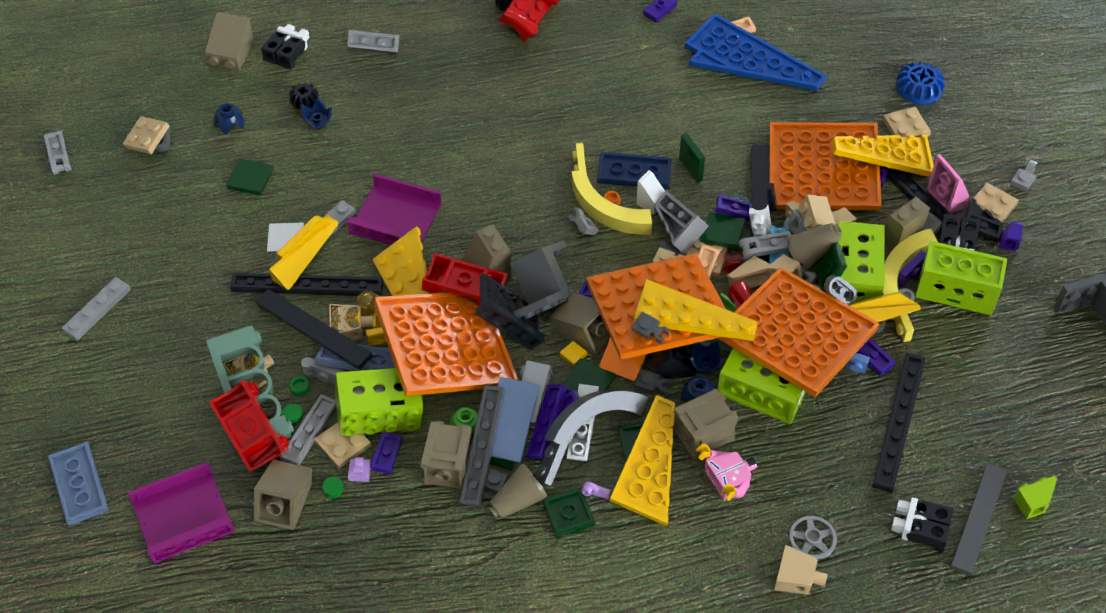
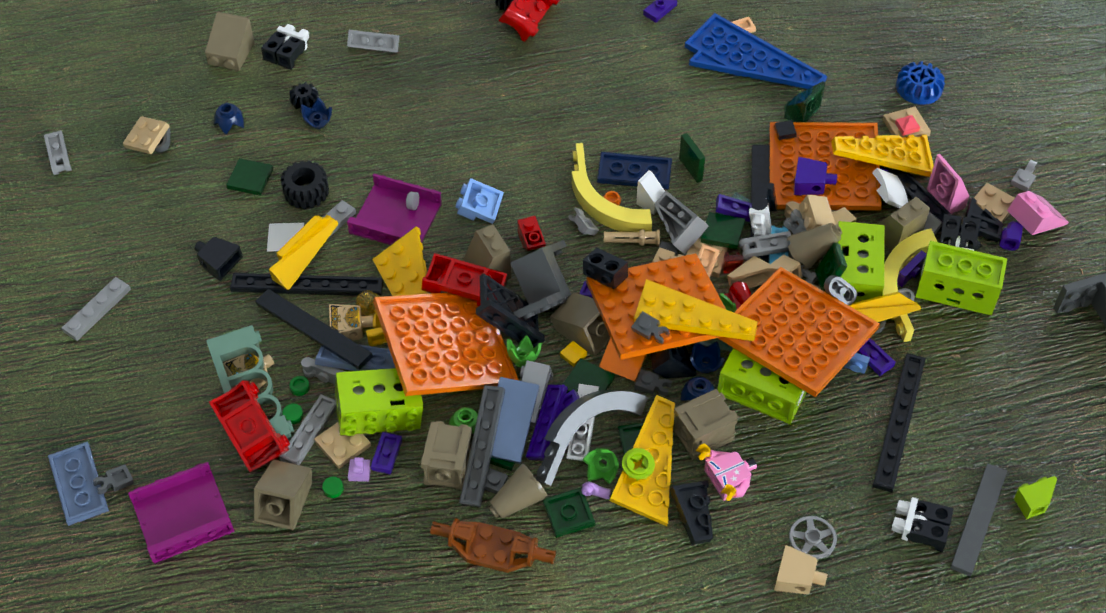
none -> dark grey plate [93,464,134,495]
none -> black torso [194,237,243,281]
none -> black tyre [281,160,329,209]
none -> light grey tile [406,191,419,210]
none -> dark orange plate [430,518,556,573]
none -> light blue plate [455,178,504,224]
none -> bright green piece [507,335,542,368]
none -> red slope [517,216,546,250]
none -> black brick [583,247,628,289]
none -> bright green piece [583,448,619,484]
none -> tan pin [604,229,660,246]
none -> lime gear [621,448,655,481]
none -> black wing [670,480,713,545]
none -> black tile [775,120,797,140]
none -> clear green slope [784,81,825,122]
none -> dark purple torso [794,157,837,195]
none -> white slope [872,168,908,208]
none -> coral tile [895,115,920,136]
none -> bright pink slope [1007,191,1069,235]

